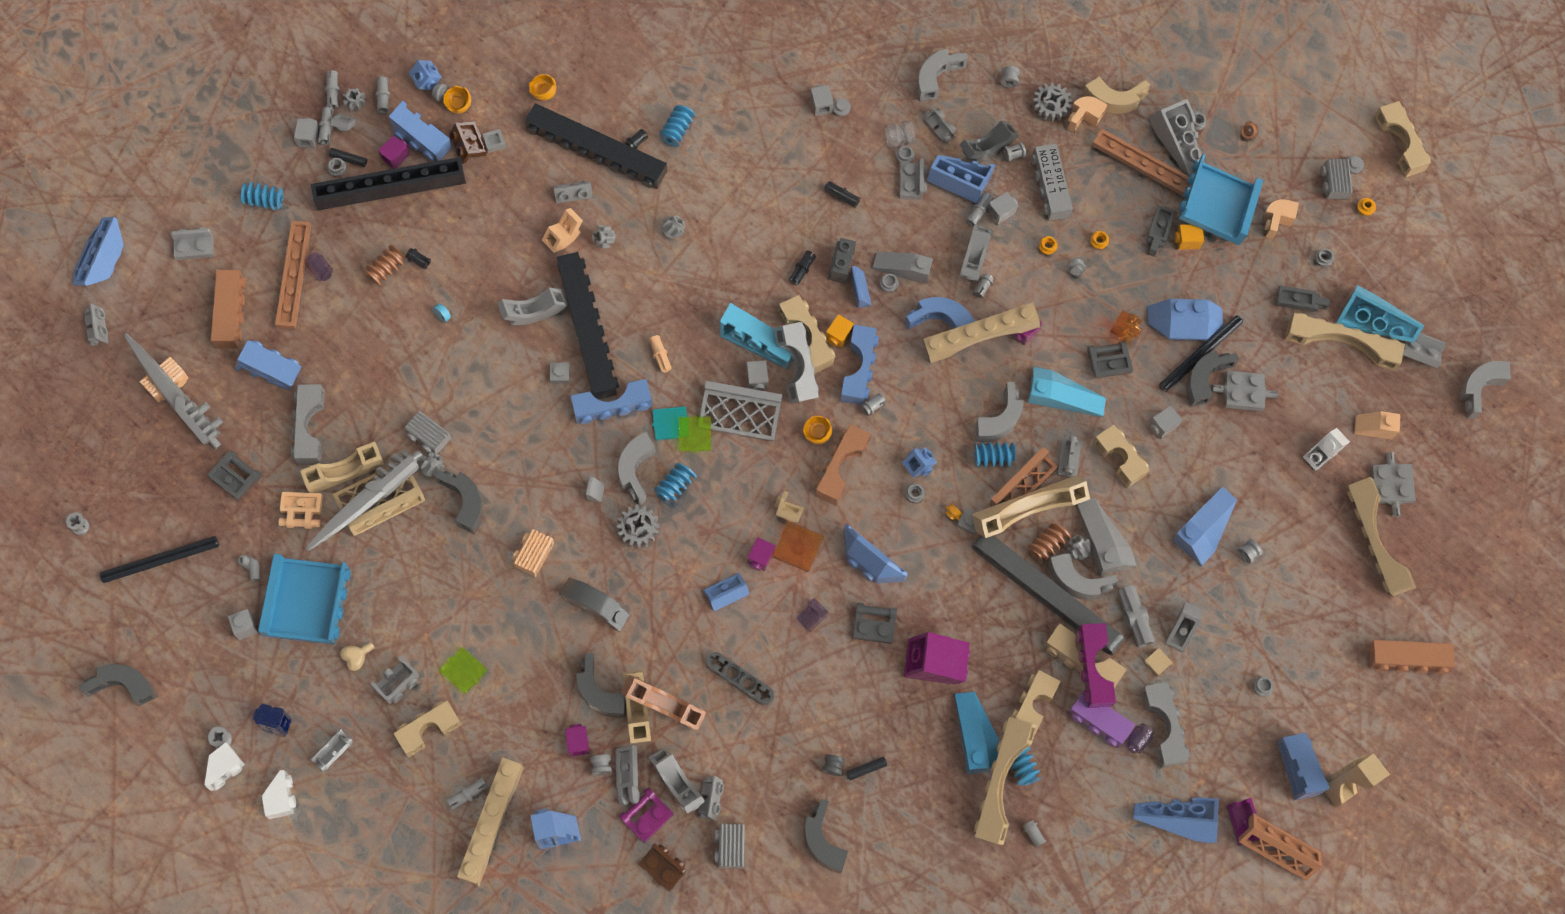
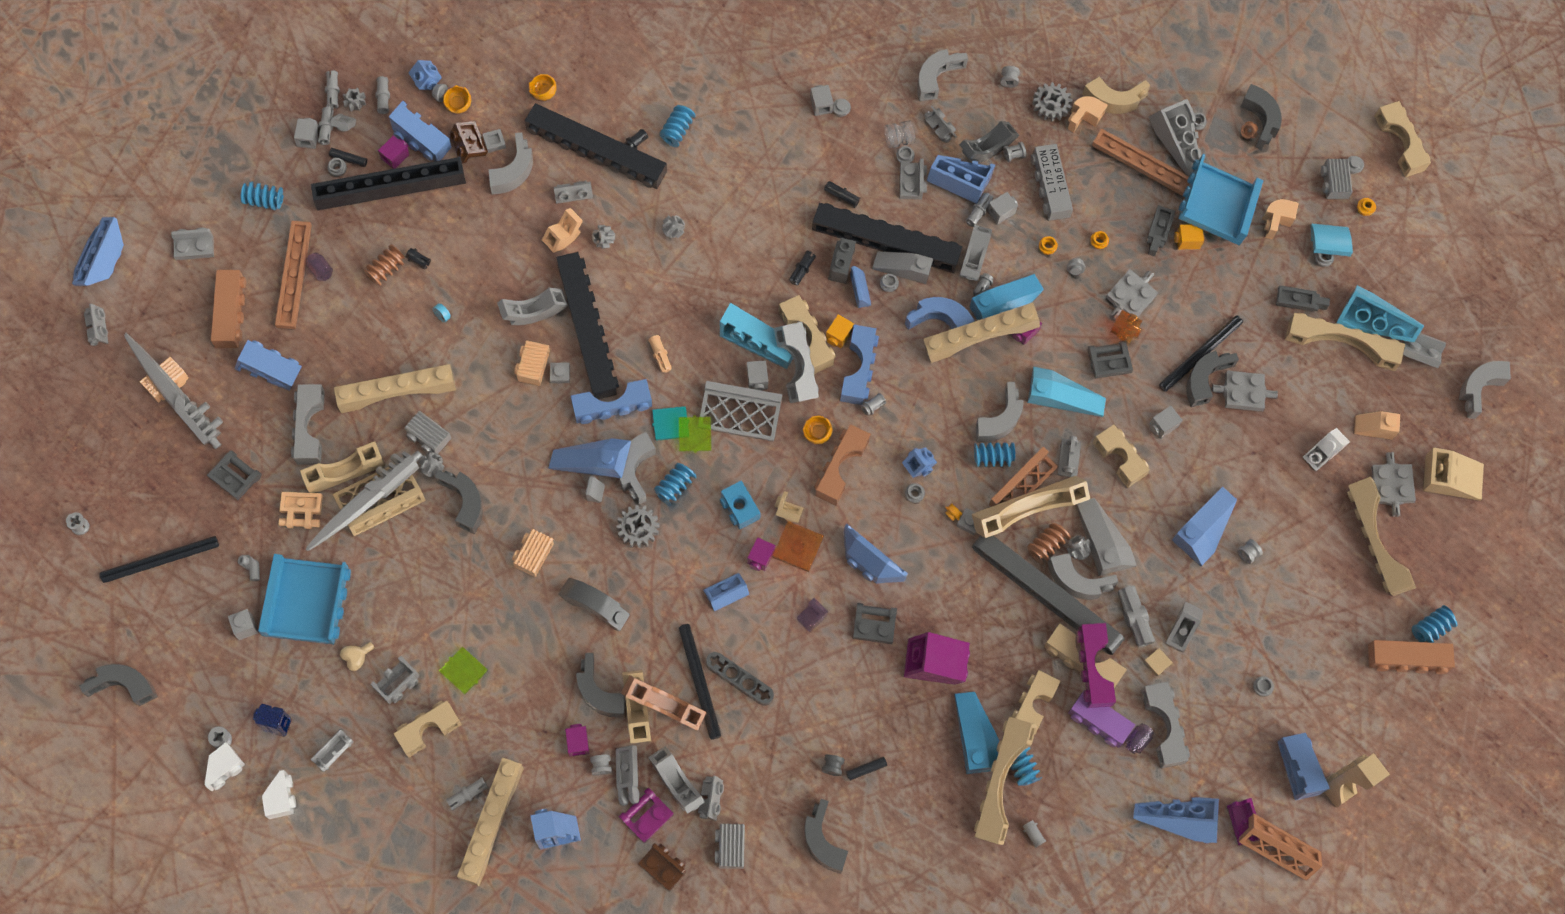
medium blue wedge [1147,299,1223,341] -> none
none -> tan arch [334,364,456,413]
none -> light grey arch [488,132,533,195]
none -> light nougat brick [514,341,550,386]
none -> medium blue wedge [549,438,631,478]
none -> black axle [679,624,721,740]
none -> dark azure brick [719,480,761,530]
none -> black brick [812,203,963,273]
none -> dark azure wedge [969,274,1044,321]
none -> light grey plate [1105,269,1158,321]
none -> dark grey arch [1240,84,1282,150]
none -> medium azure slope [1311,223,1353,257]
none -> dark azure piece [1412,605,1458,643]
none -> tan slope [1423,448,1484,501]

